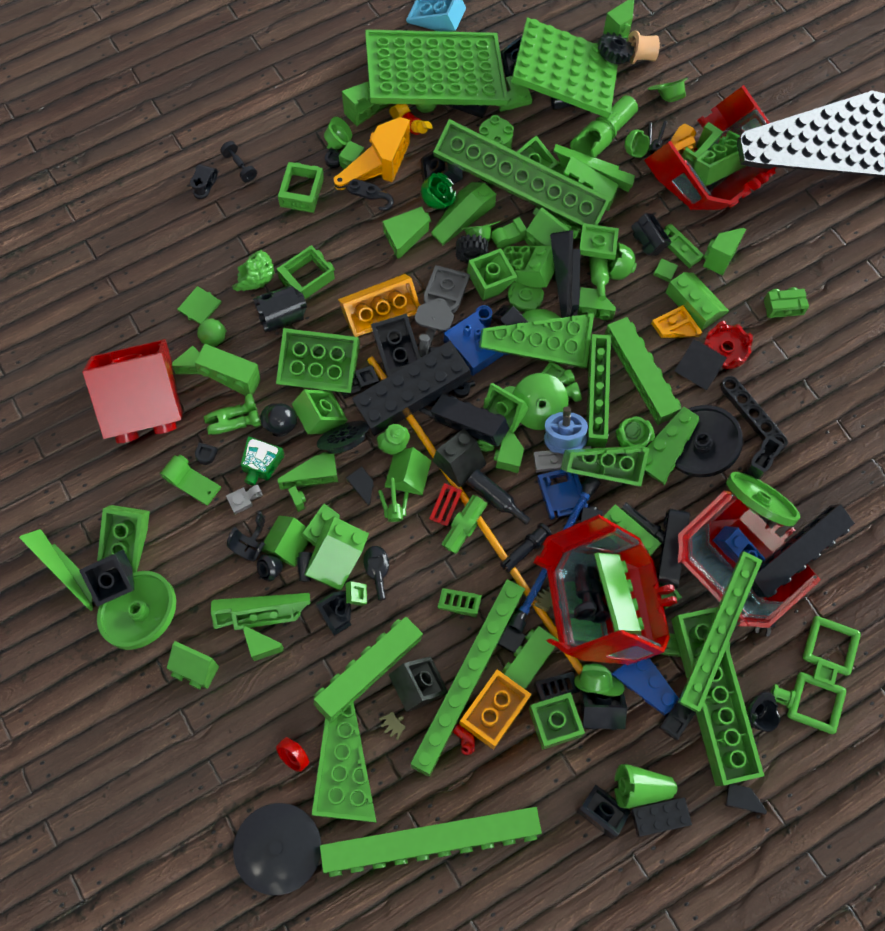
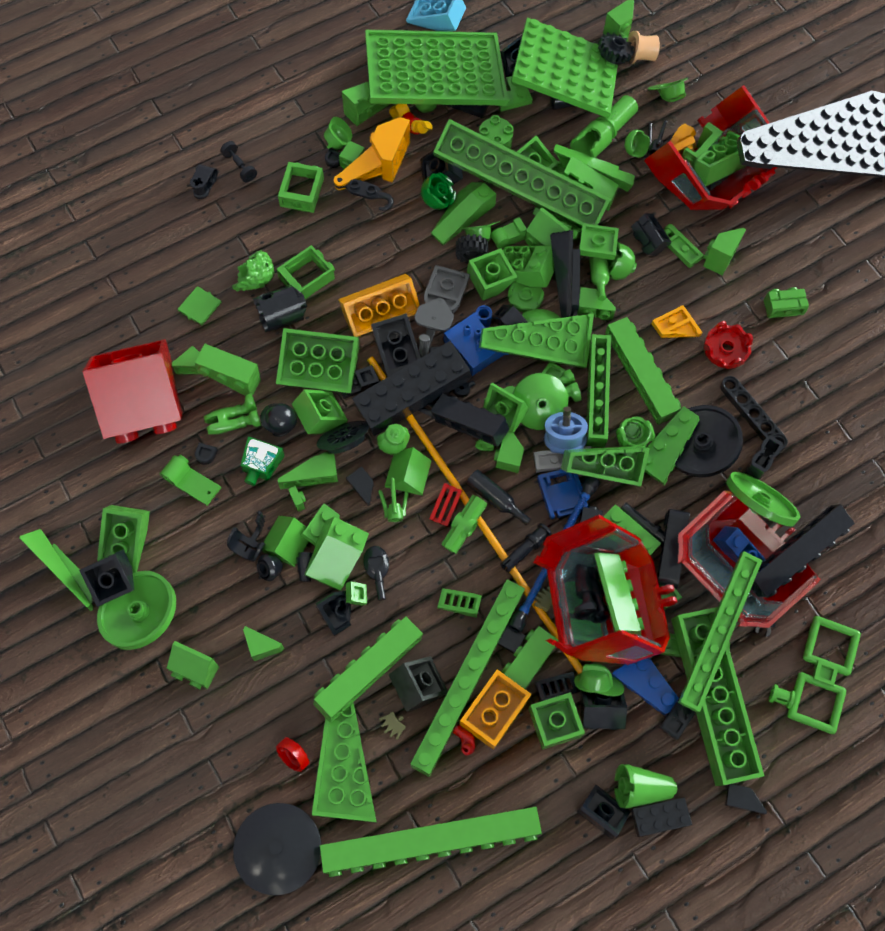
bright green hair [197,319,227,347] -> none
bright green wedge [211,593,311,630] -> none
light grey plate [226,485,263,515] -> none
bright green slope [383,206,431,259] -> none
pearl dark grey slope [432,428,486,487] -> none
bright green tile [653,258,678,282] -> none
bright green slope [666,272,729,331] -> none
black tile [675,339,727,390] -> none
black piece [746,691,781,732] -> none

